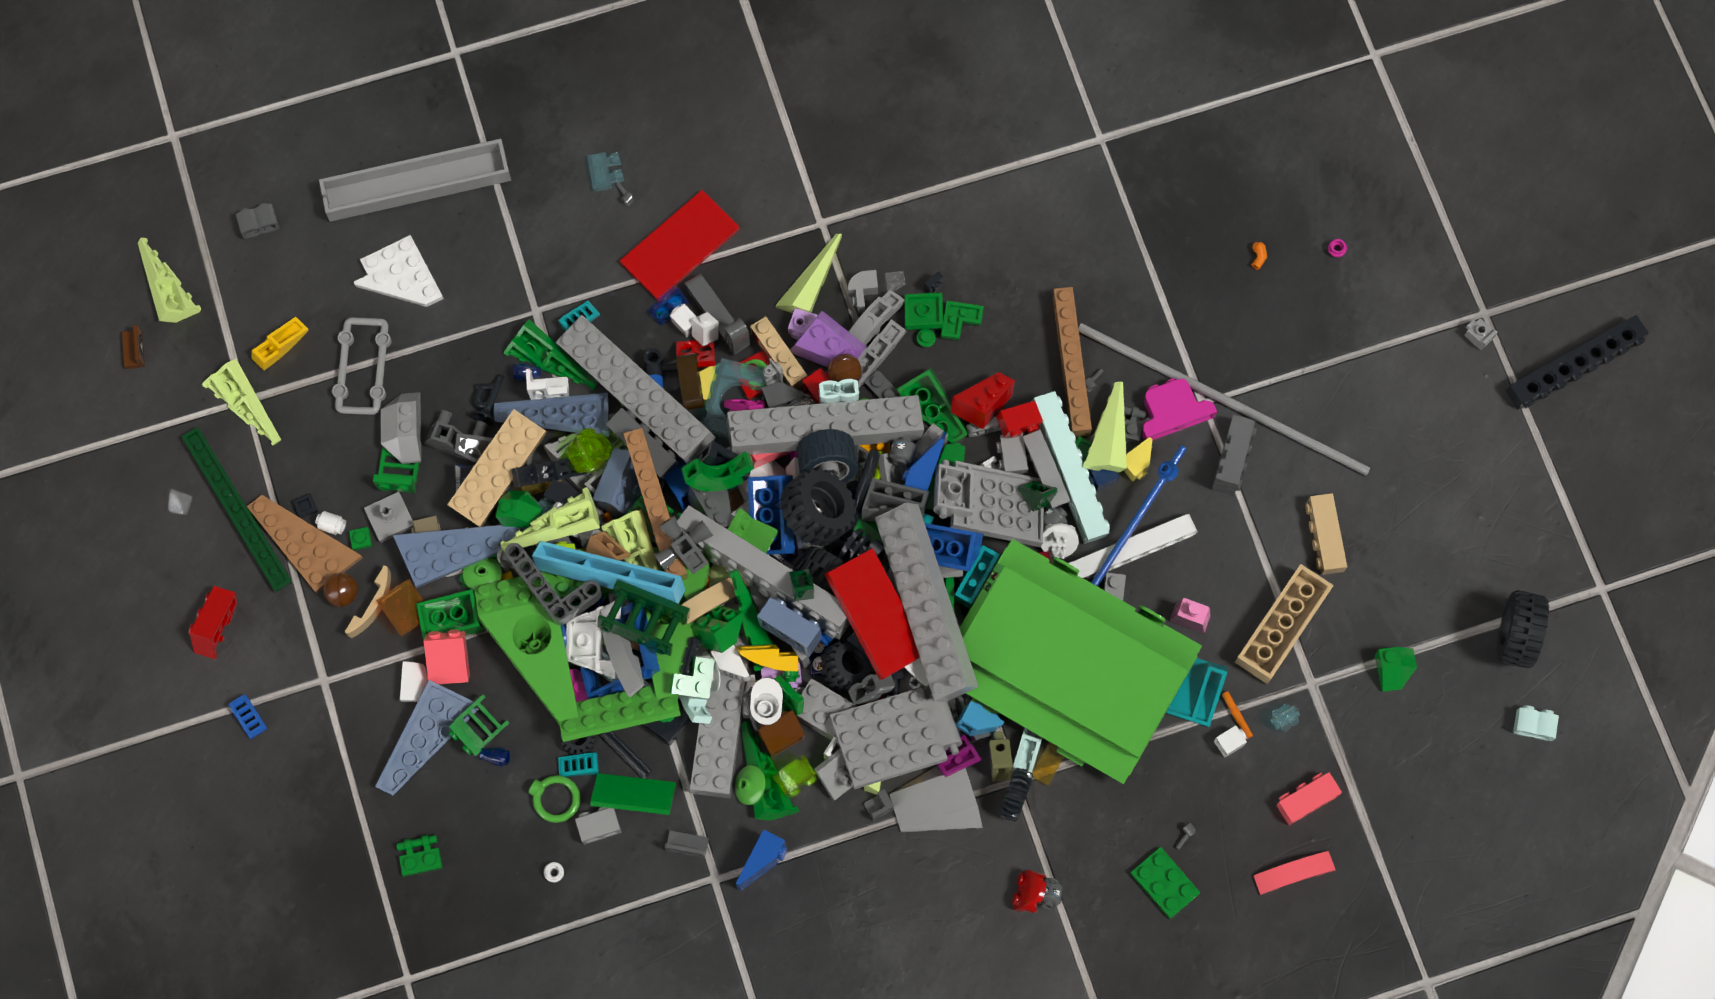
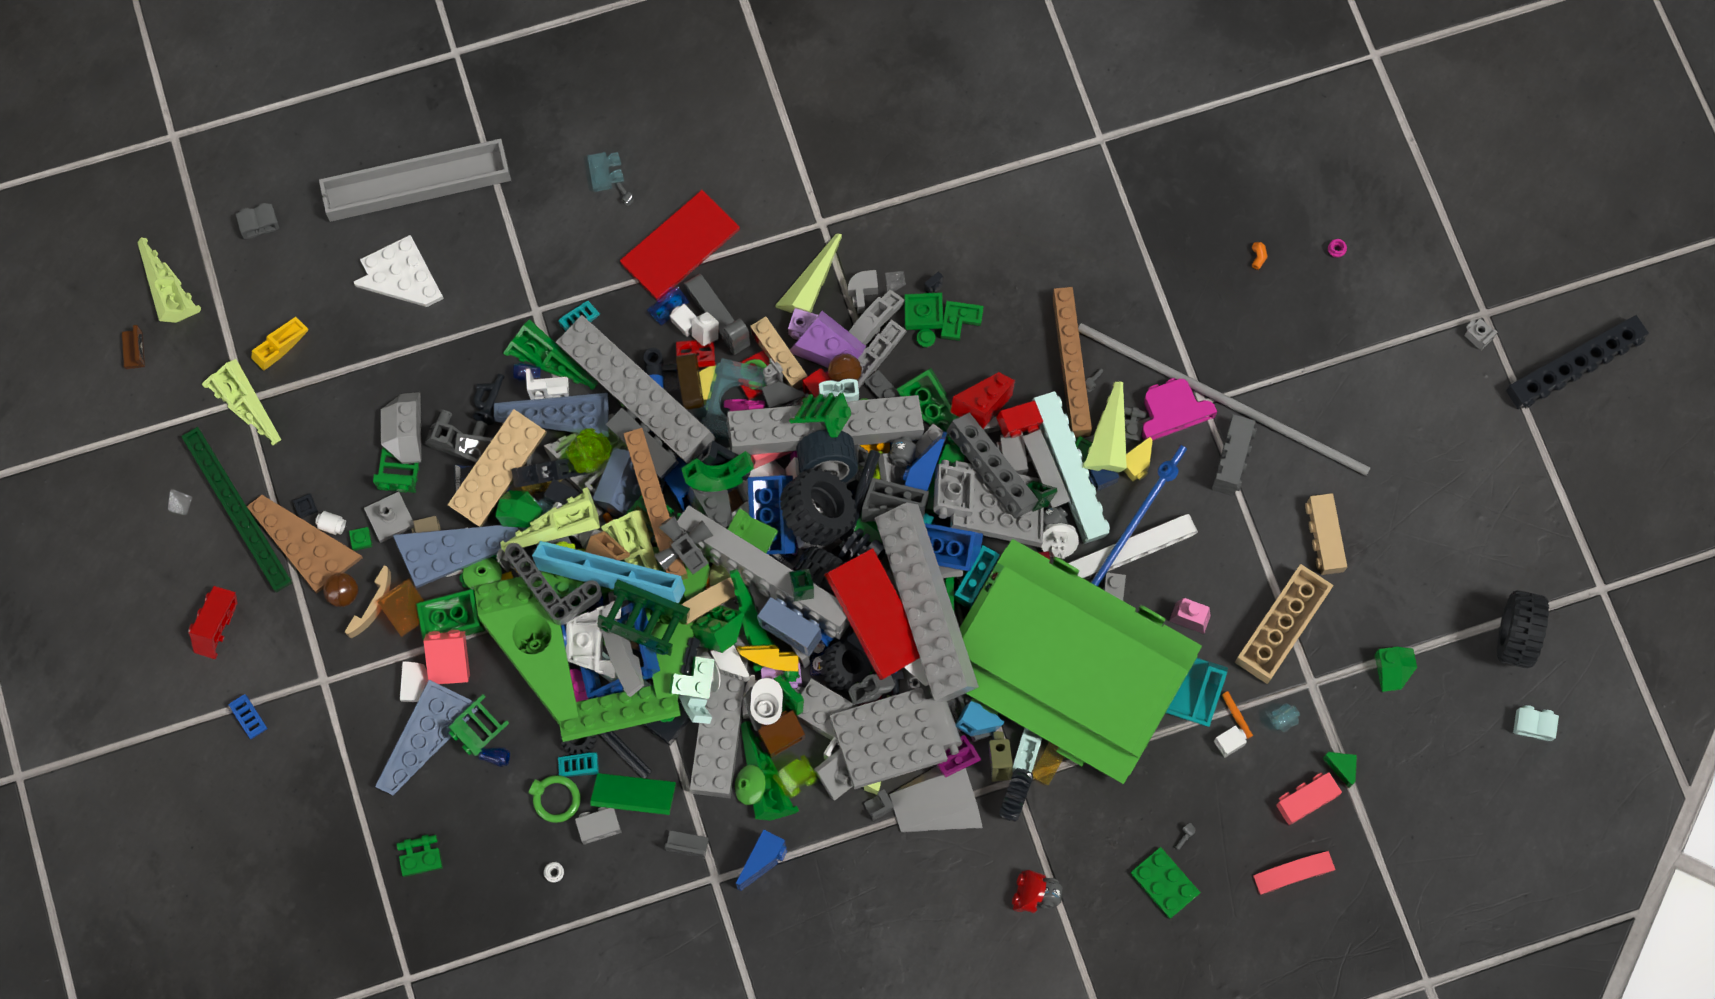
light grey bar [332,317,392,415] -> none
none -> green plate [789,392,851,438]
none -> dark grey brick [947,413,1039,519]
none -> green slope [1323,752,1357,788]

